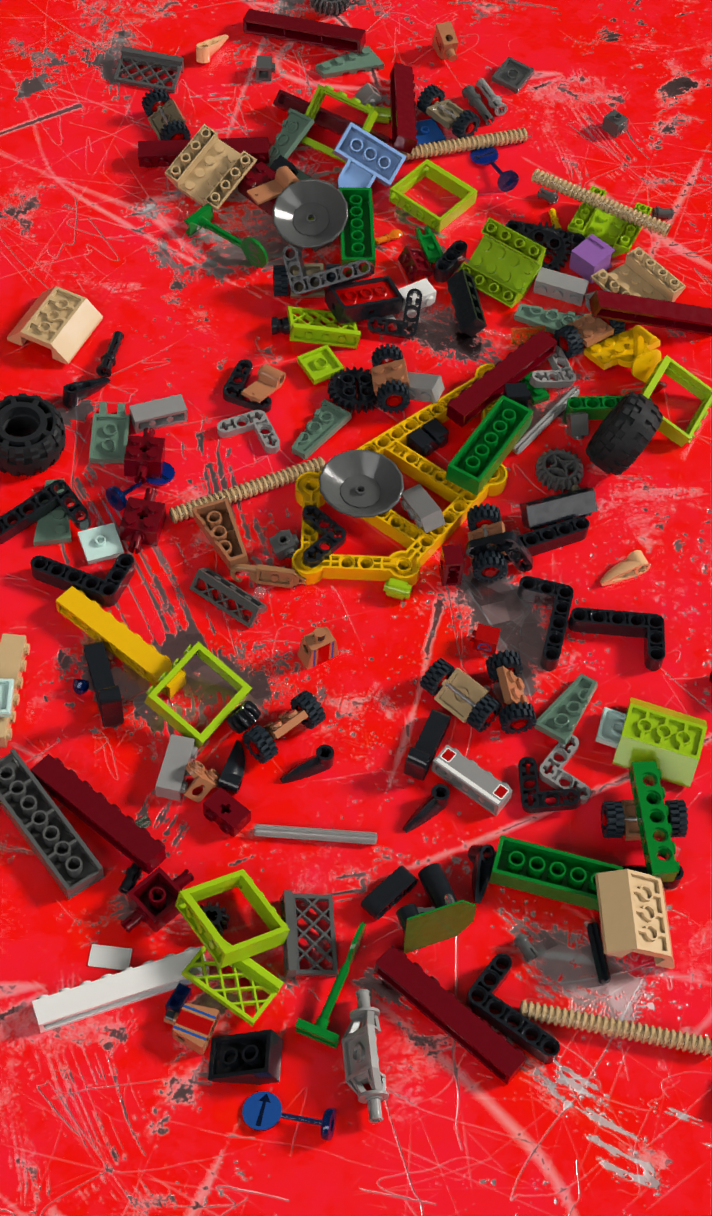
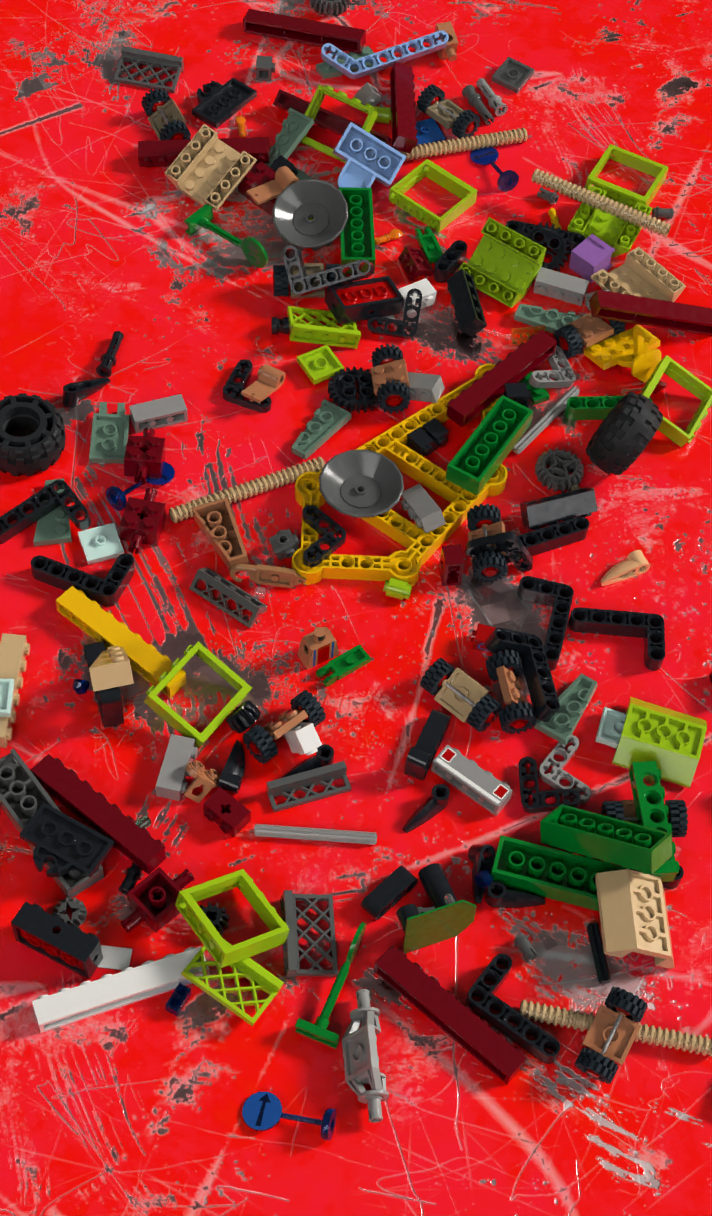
tan slope [7,286,103,365] -> none
torso [164,1003,220,1055] -> none
light nougat piece [196,34,229,63] -> none
black slope [208,1029,283,1085] -> none
light grey beam [217,410,280,454] -> none
dark grey brick [566,412,589,439] -> none
dark grey brick [602,109,628,138] -> none
none -> black brick [11,901,103,979]
none -> black plate [19,803,115,878]
none -> dark grey gear [53,897,87,927]
none -> tan wedge [89,645,134,692]
none -> black plate [192,78,257,129]
none -> orange piece [235,116,246,138]
none -> dark grey fence [266,761,351,813]
none -> white brick [284,722,322,756]
none -> green hinge [316,645,371,687]
none -> light blue beam [321,30,449,79]
none -> clear blue hinge [474,870,493,889]
none -> black beam [485,628,560,722]
none -> black piece [485,881,545,908]
none -> green brick [540,804,672,874]
none -> plate [575,987,648,1084]
none -> lime window [585,144,669,209]

